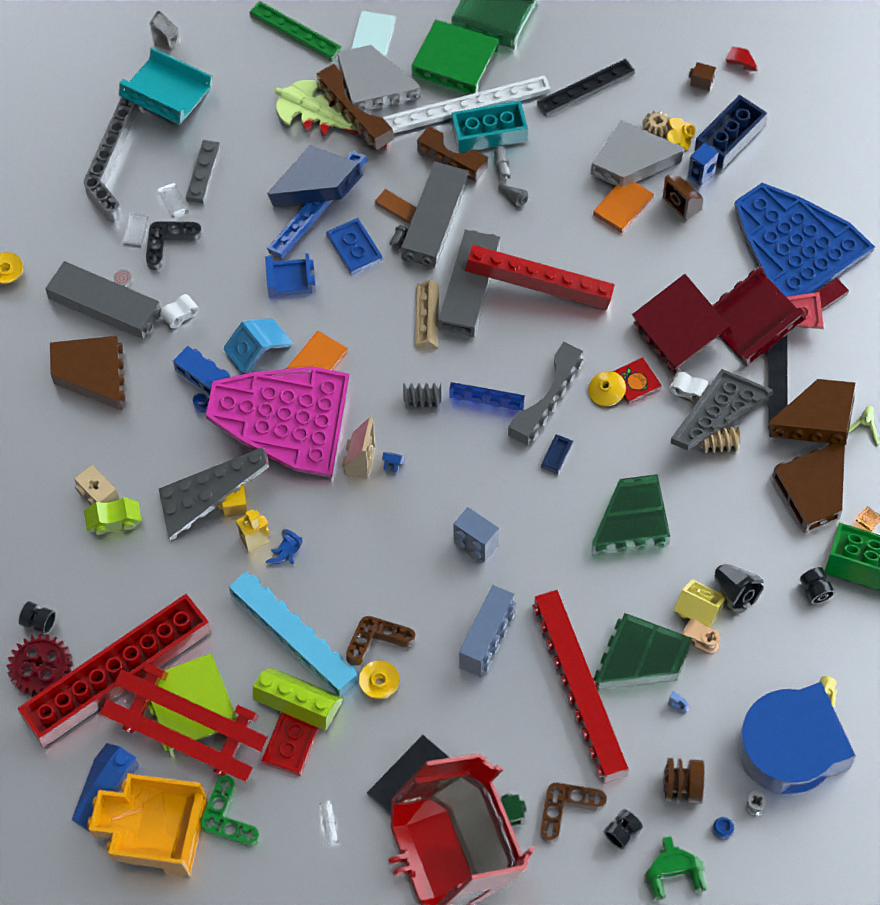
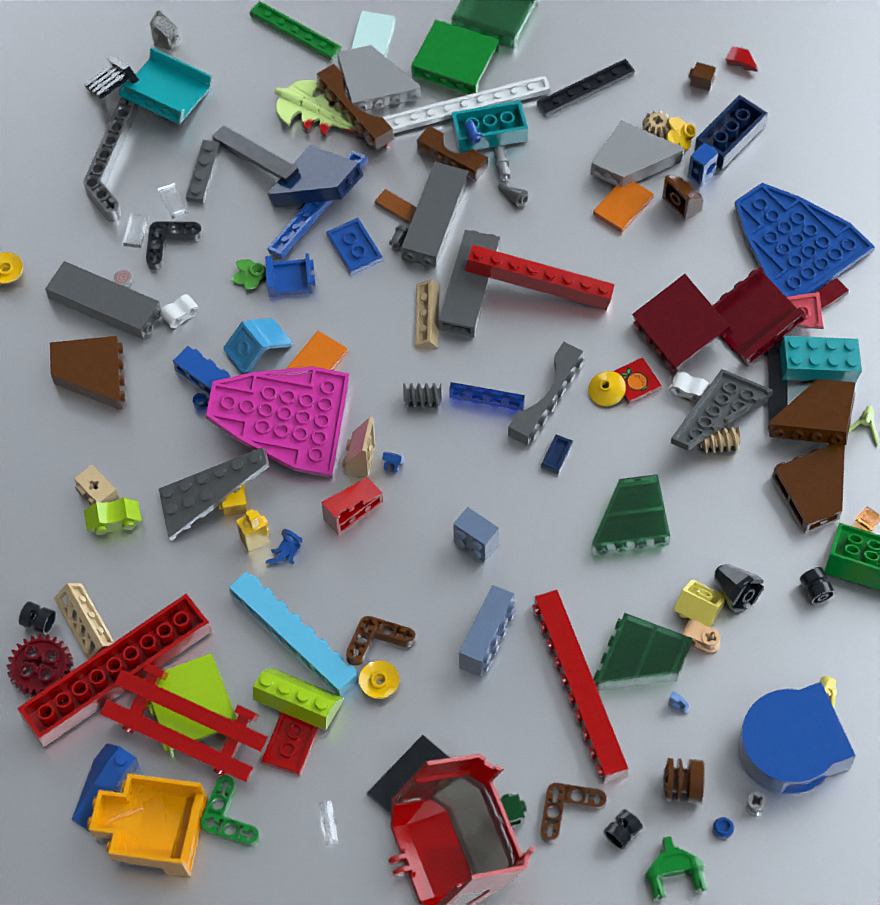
none -> tan fence [54,583,114,660]
none -> fence [85,55,139,99]
none -> tile [212,126,299,183]
none -> bright green plate [231,259,266,290]
none -> red wedge [321,477,383,535]
none -> blue pin [463,120,482,144]
none -> teal brick [779,336,862,382]

